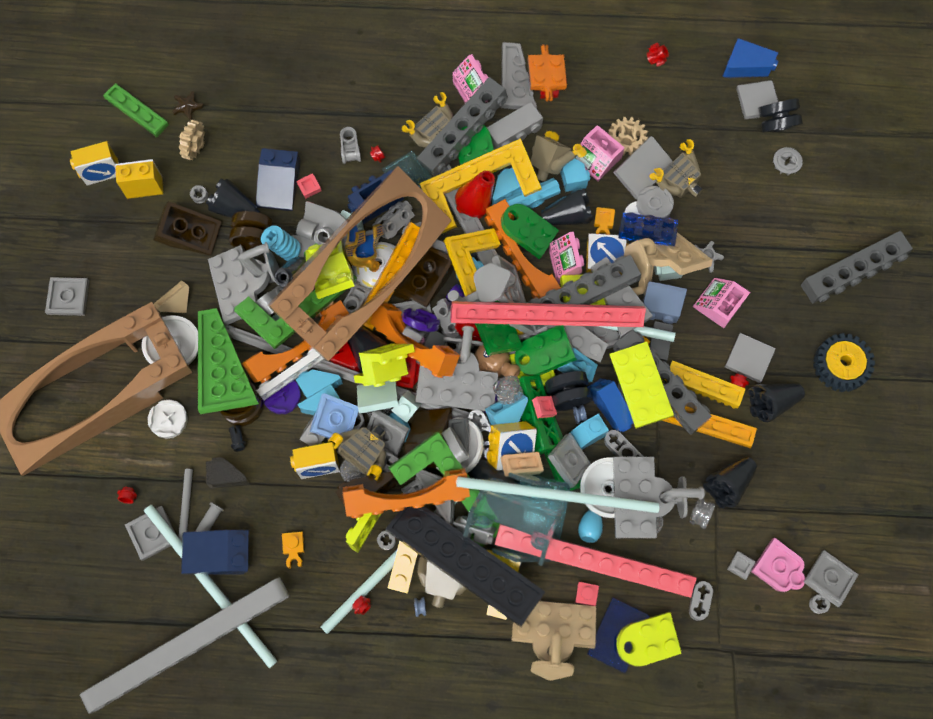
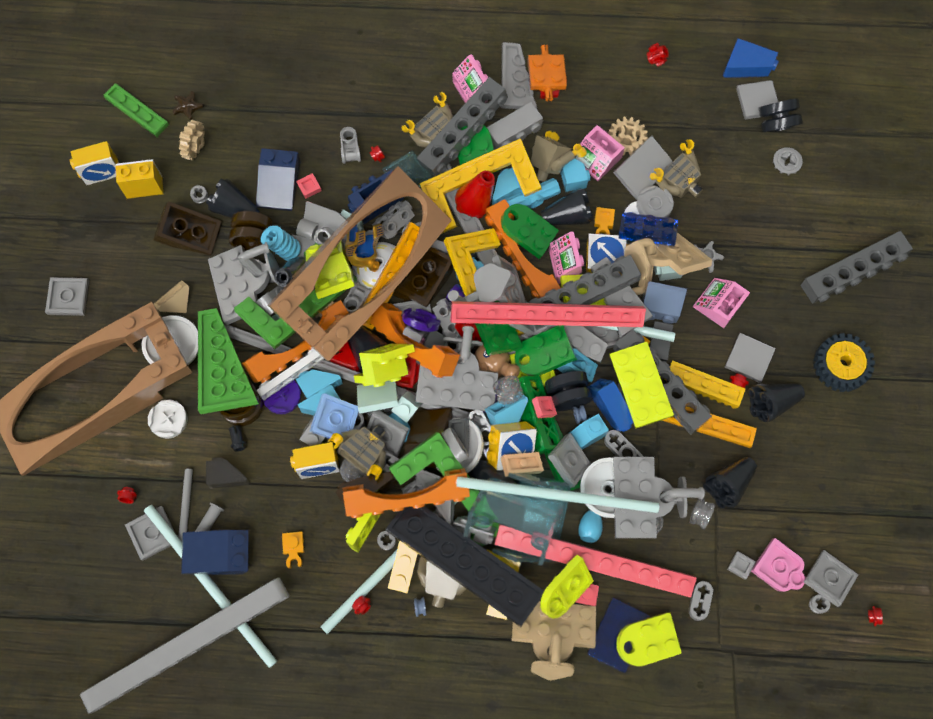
none -> neon yellow plate [540,555,594,619]
none -> red plate [868,606,883,626]

